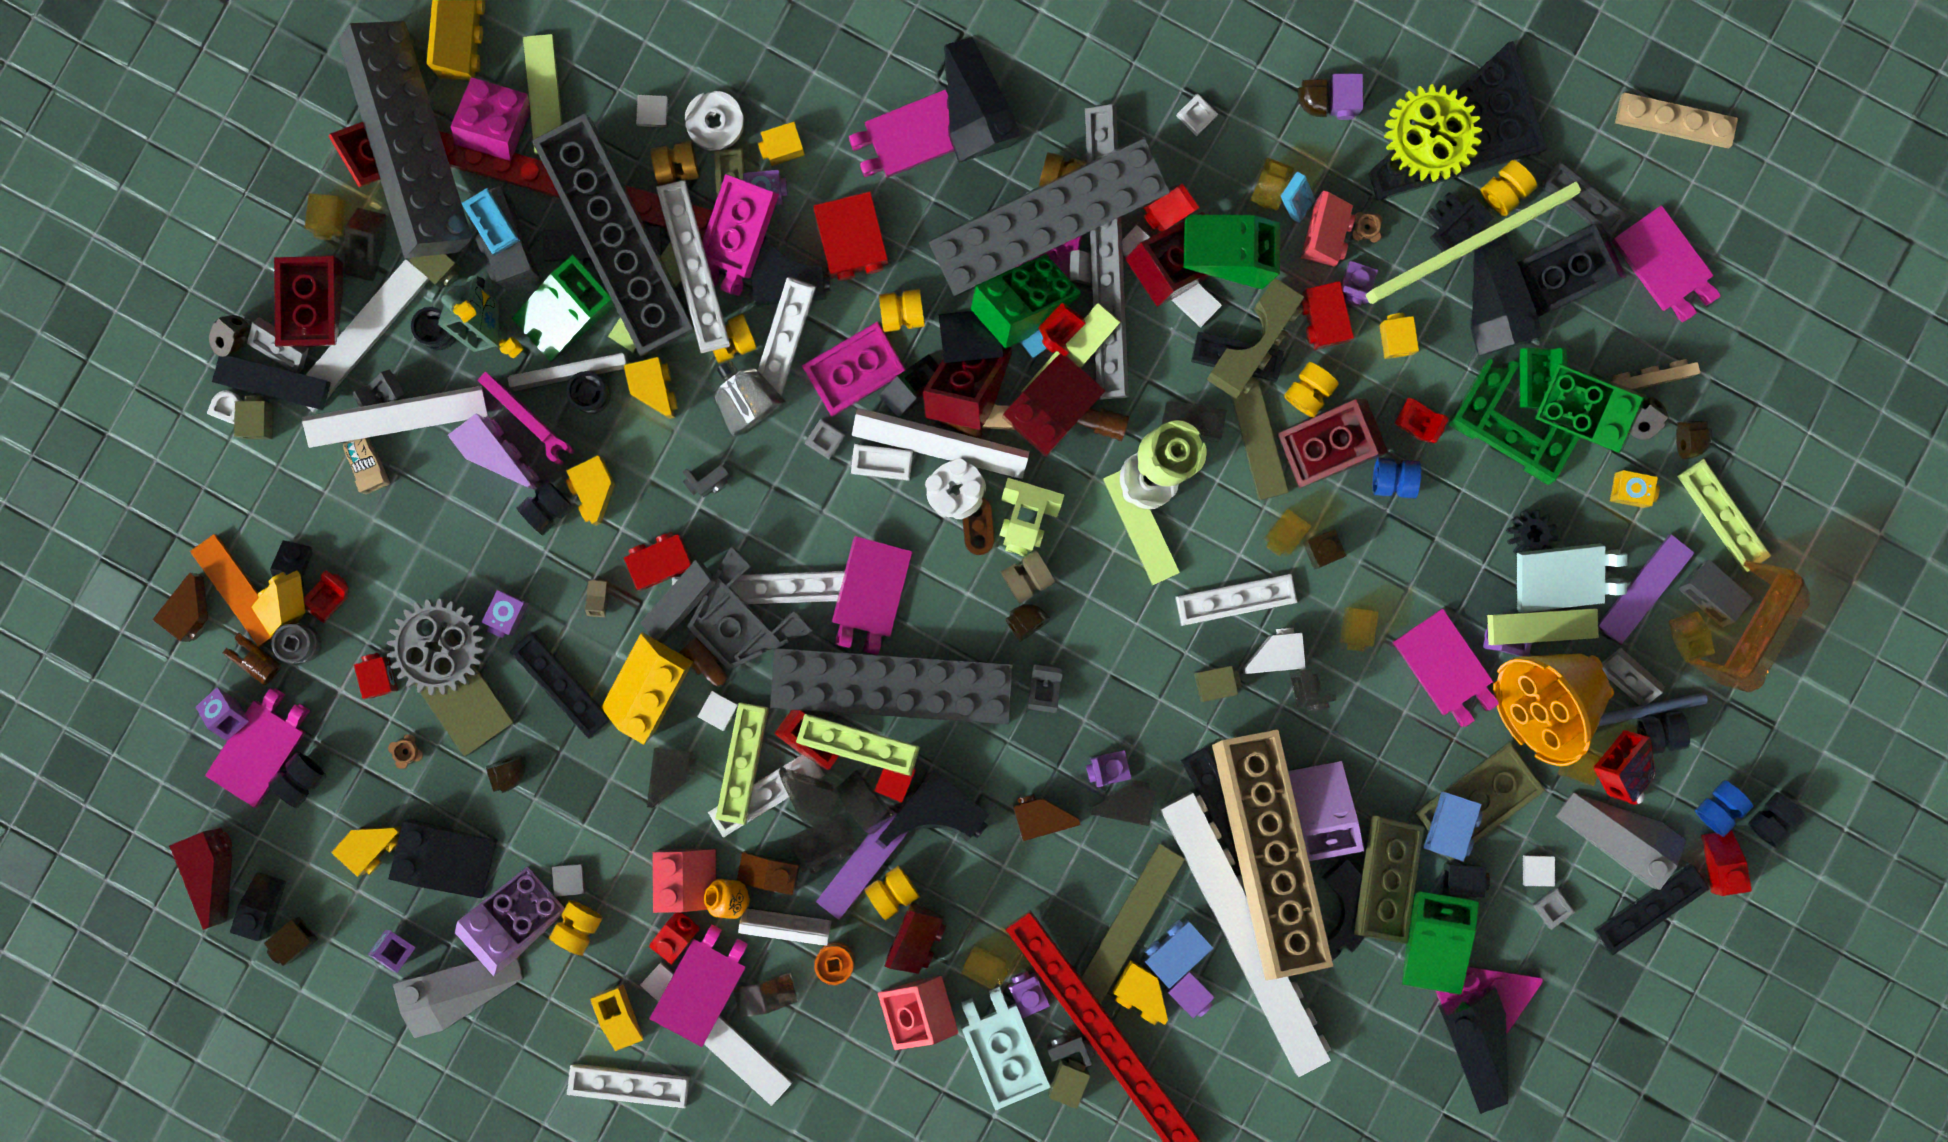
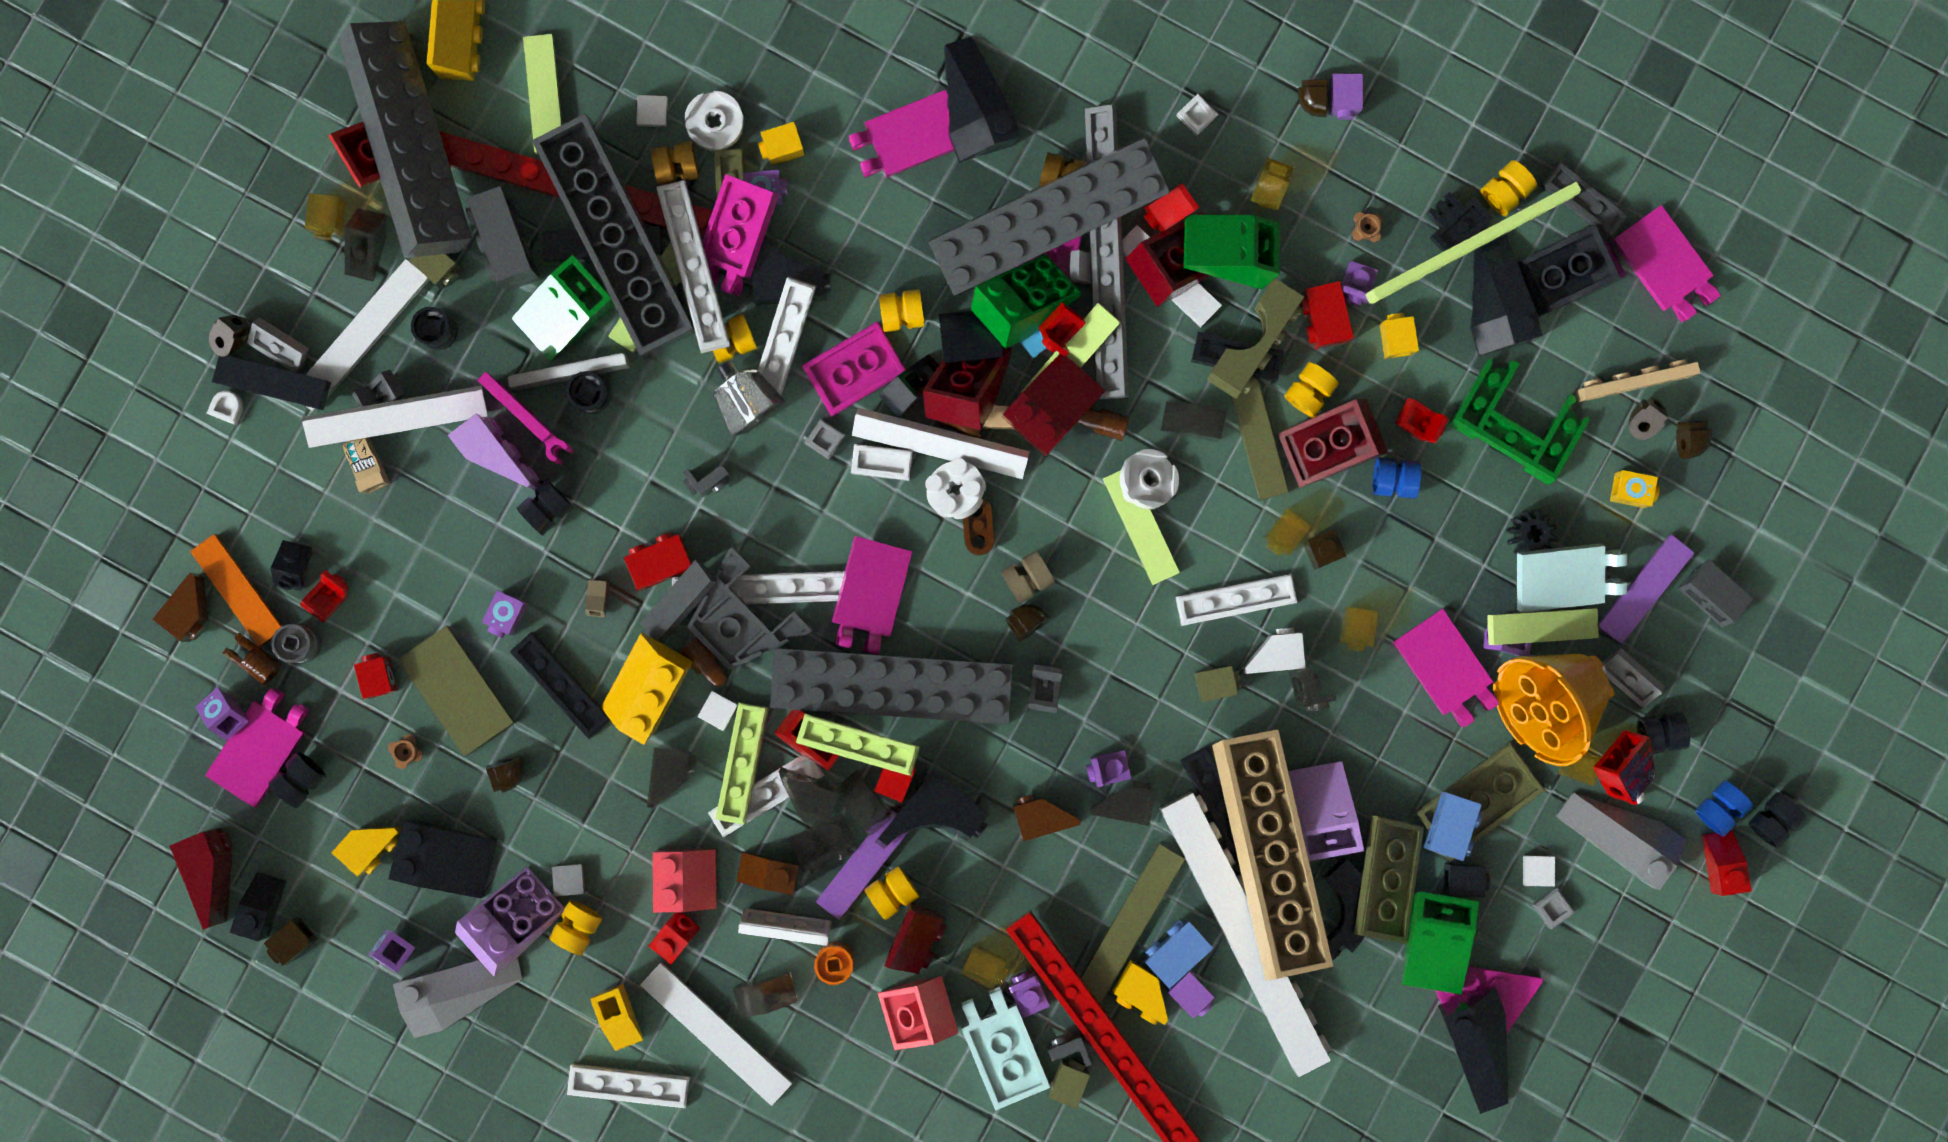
olive brick [234,396,273,439] -> none
yellow slope [251,571,305,637] -> none
dark red slope [274,256,343,347] -> none
light grey gear [387,599,486,695] -> none
sand green torso [438,276,524,359] -> none
dark pink brick [451,77,530,161] -> none
medium azure plate [461,188,520,256] -> none
yellow slope [566,455,615,526] -> none
yellow slope [624,357,678,419] -> none
dark pink tile [649,924,748,1047] -> none
light orange head [704,879,750,919] -> none
red brick [813,192,888,281] -> none
yellowish green tile [1000,478,1064,557] -> none
yellowish green brick [1138,420,1207,486] -> none
medium azure plate [1281,172,1315,223] -> none
coral slope [1300,191,1355,267] -> none
black wing [1368,41,1547,201] -> none
neon yellow gear [1384,84,1482,182] -> none
green bracket [1520,348,1568,409] -> none
green slope [1535,364,1647,453] -> none
black tile [1594,864,1710,955] -> none
sand blue bar [1598,692,1708,727] -> none
tan plate [1615,92,1738,149] -> none
clear yellow brick [1669,611,1715,663] -> none
yellowish green tile [1677,459,1771,573] -> none
clear orange windscreen [1687,560,1811,692] -> none

